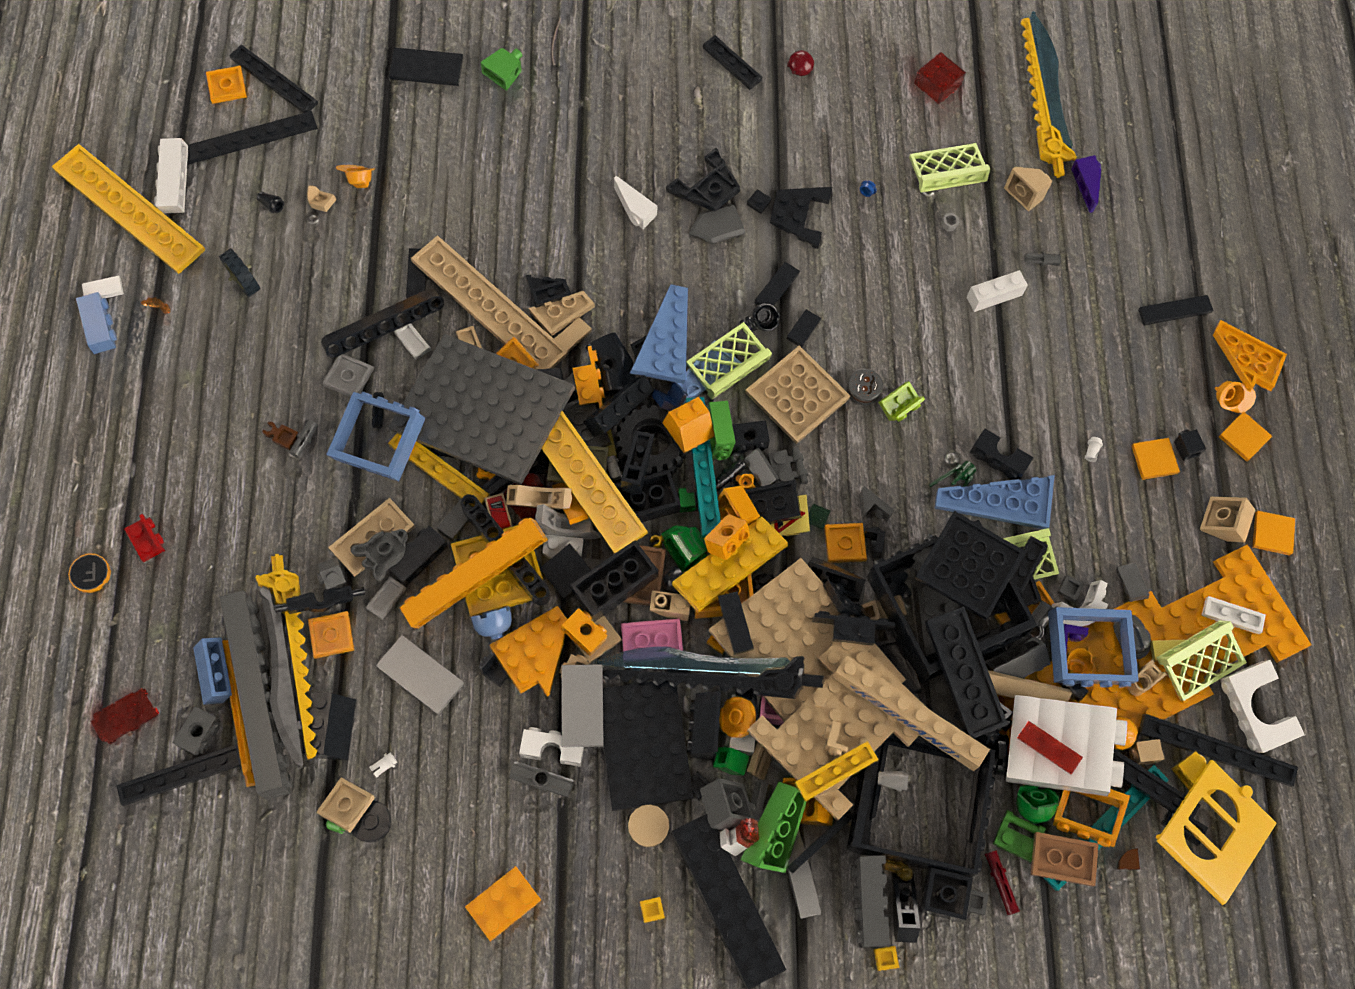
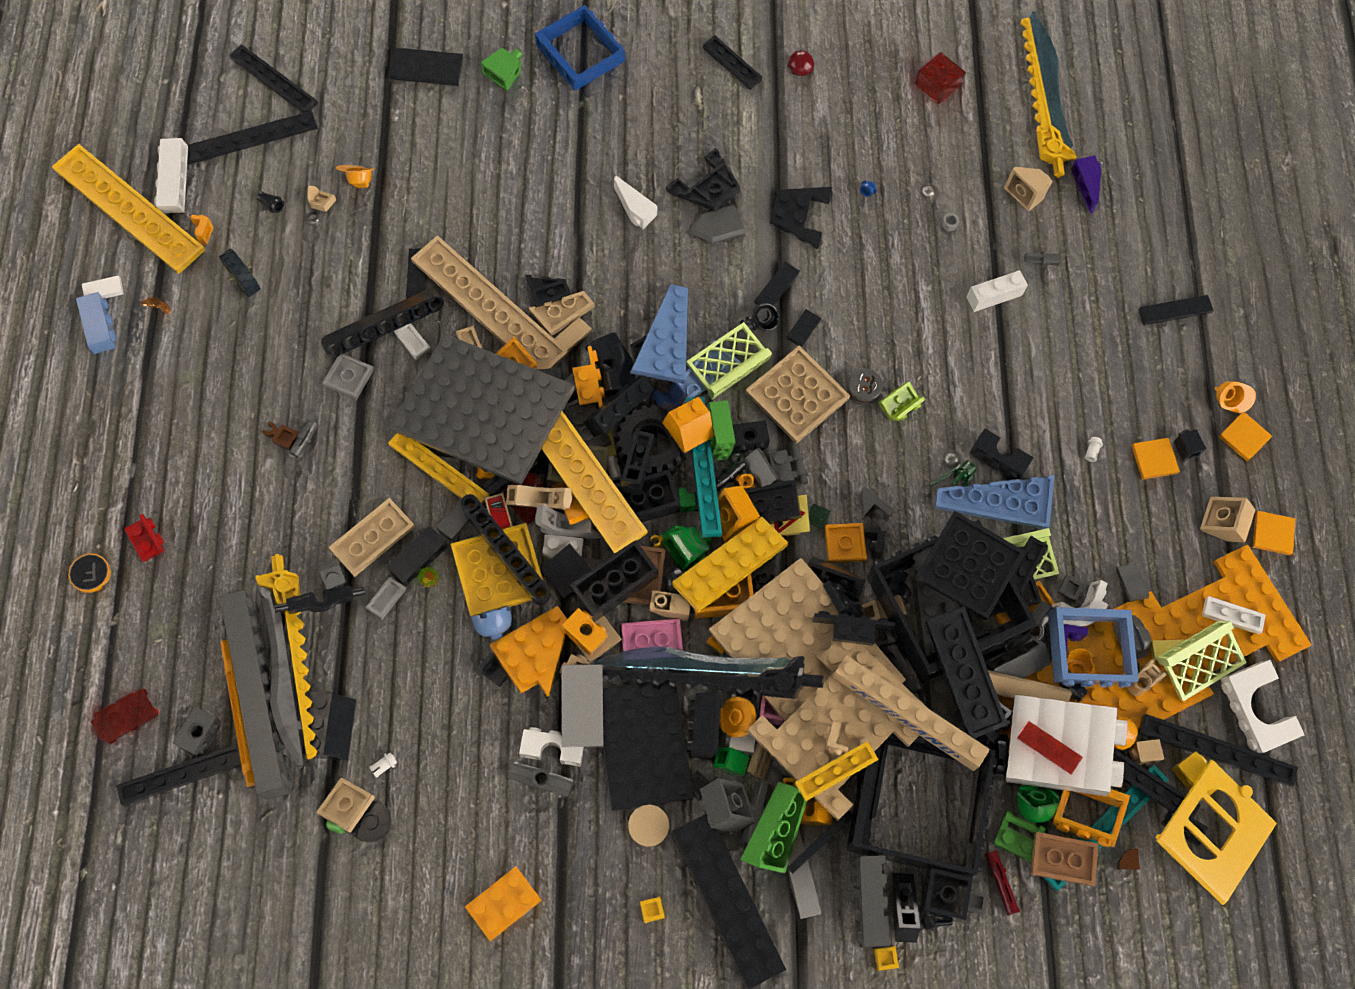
medium blue brick [193,637,232,705] -> none
light orange tile [206,66,247,104] -> none
light orange tile [308,611,355,659] -> none
medium blue window [326,392,425,482] -> none
dark grey tile [351,529,408,581] -> none
black axle [372,392,384,428] -> none
light grey tile [376,635,464,715] -> none
light orange brick [400,518,548,629] -> none
light orange brick [704,514,750,560] -> none
black tile [718,591,754,655] -> none
leg [720,818,759,856] -> none
black plate [747,189,772,214] -> none
light grey cone [878,771,909,792] -> none
clear yellow arm [884,859,913,881] -> none
yellowish green fence [909,143,990,193] -> none
light orange wing [1213,320,1287,392] -> none
none -> light orange bracket [190,215,213,245]
none -> clear neon green tile [418,567,439,588]
none -> blue window [535,5,625,91]
none -> black hand [921,916,952,930]

